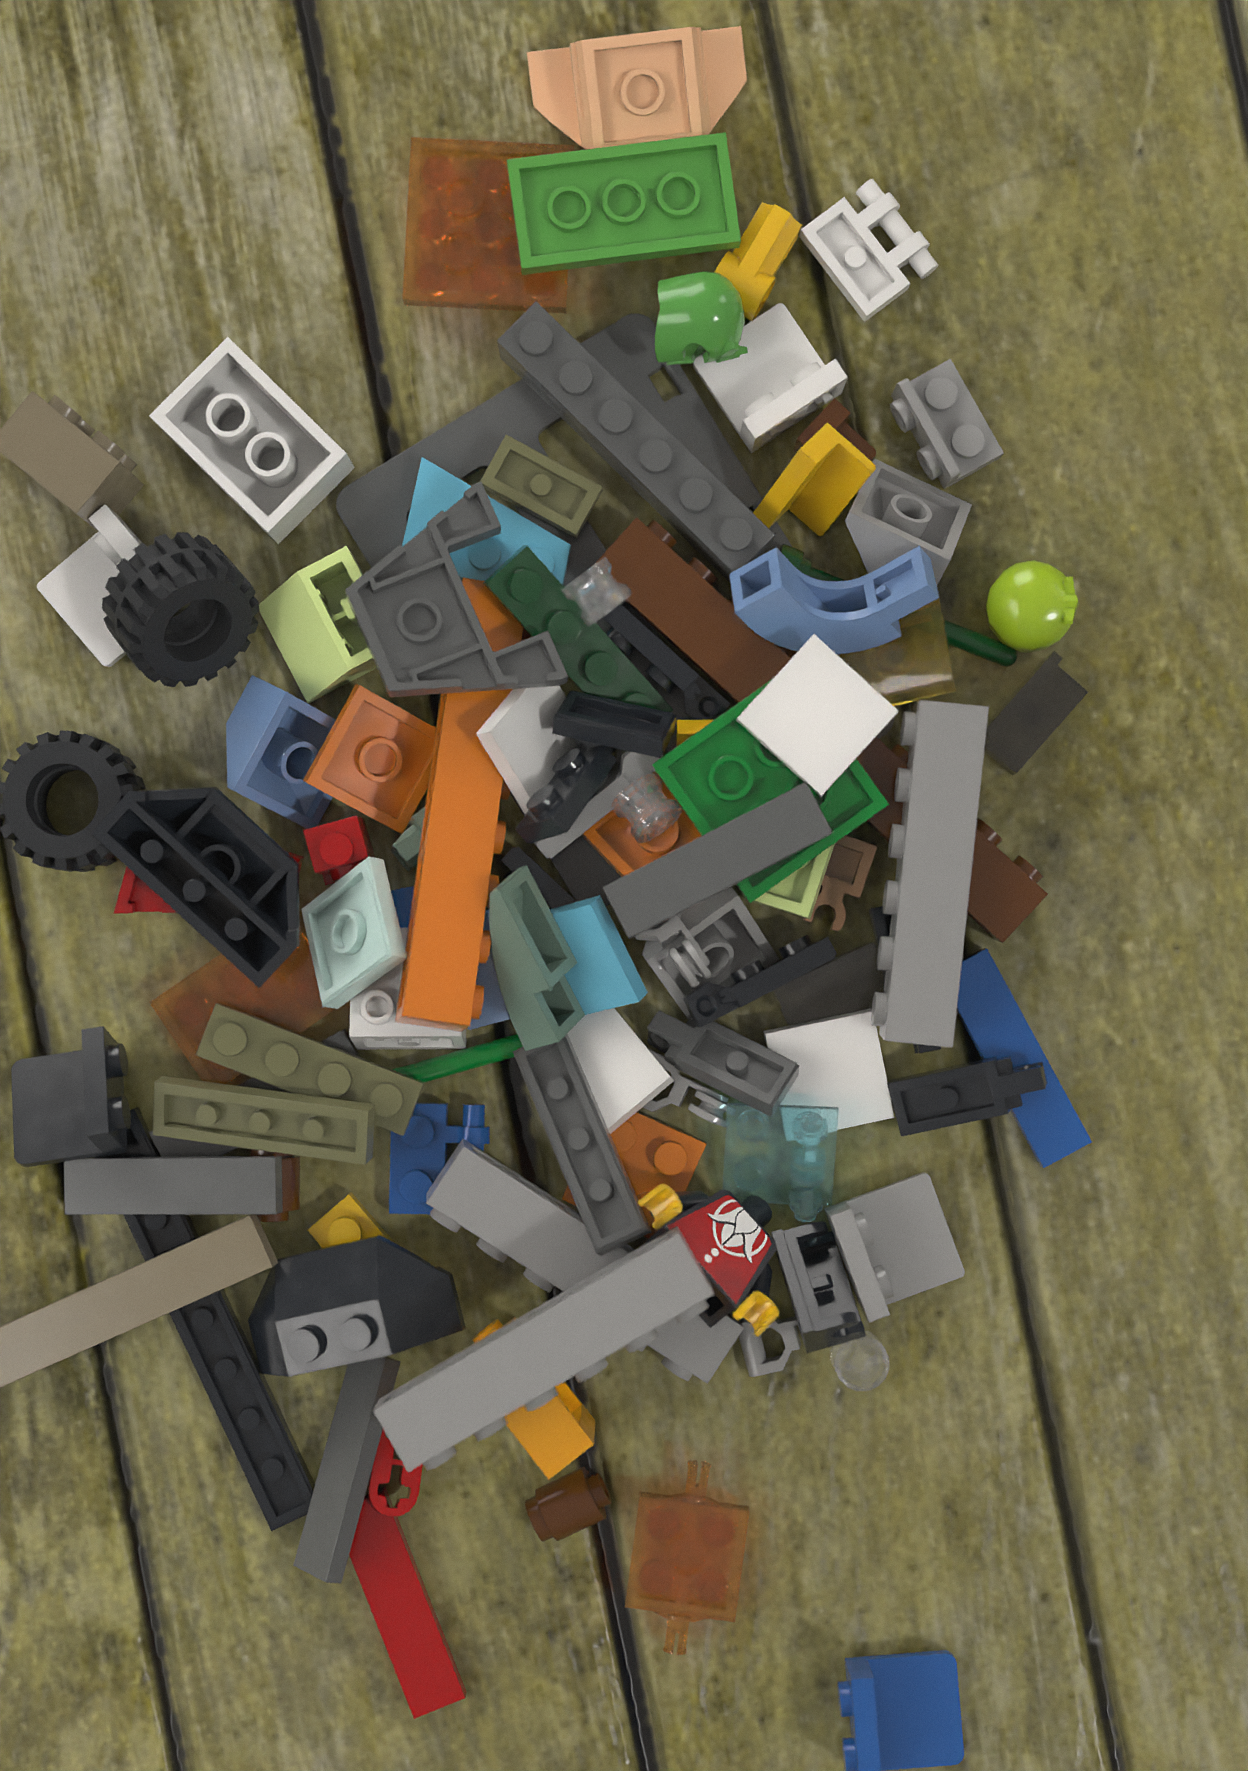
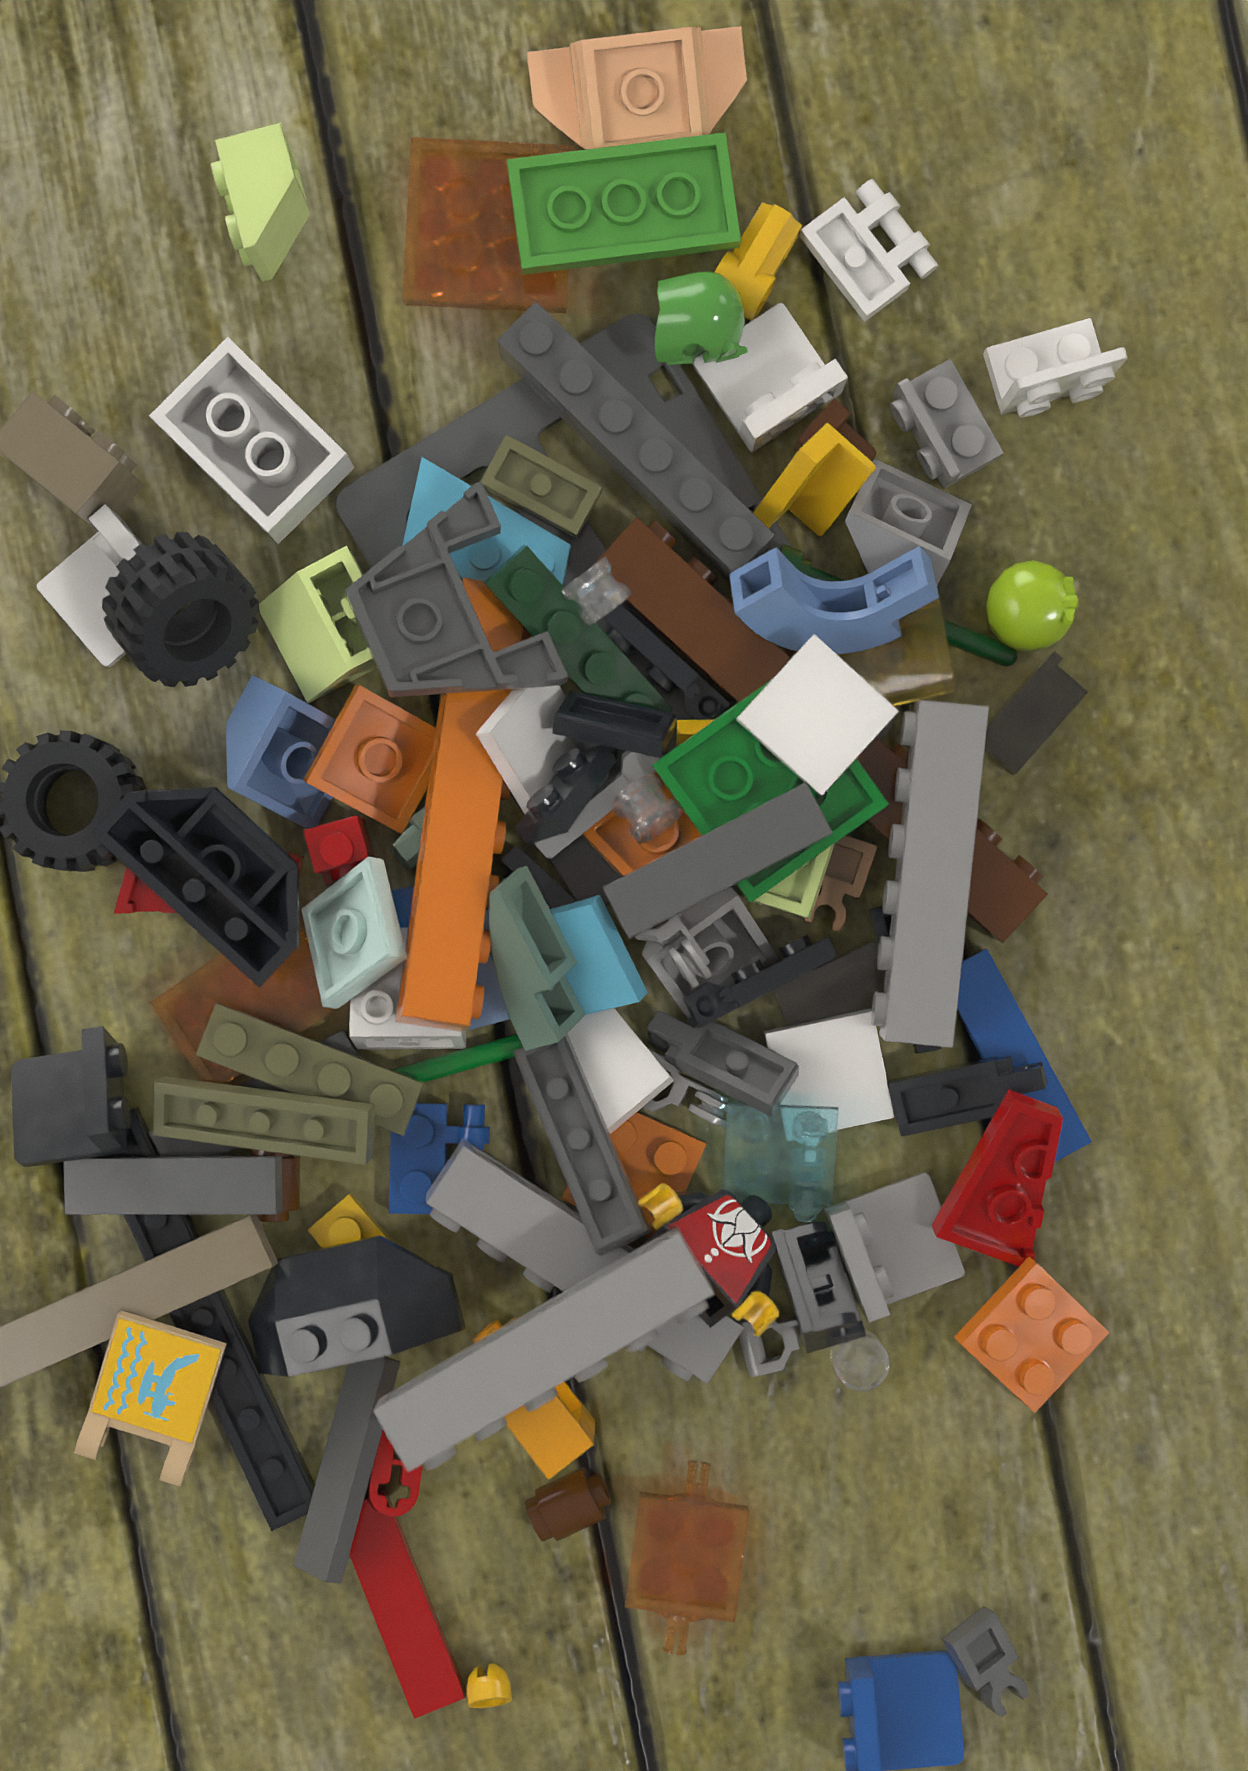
none -> flag [74,1310,227,1487]
none -> yellowish green slope [211,123,311,282]
none -> yellow hinge [466,1663,512,1708]
none -> red wing [931,1089,1063,1267]
none -> dark grey plate [941,1606,1029,1717]
none -> orange plate [954,1257,1110,1413]
none -> white bracket [983,318,1128,418]

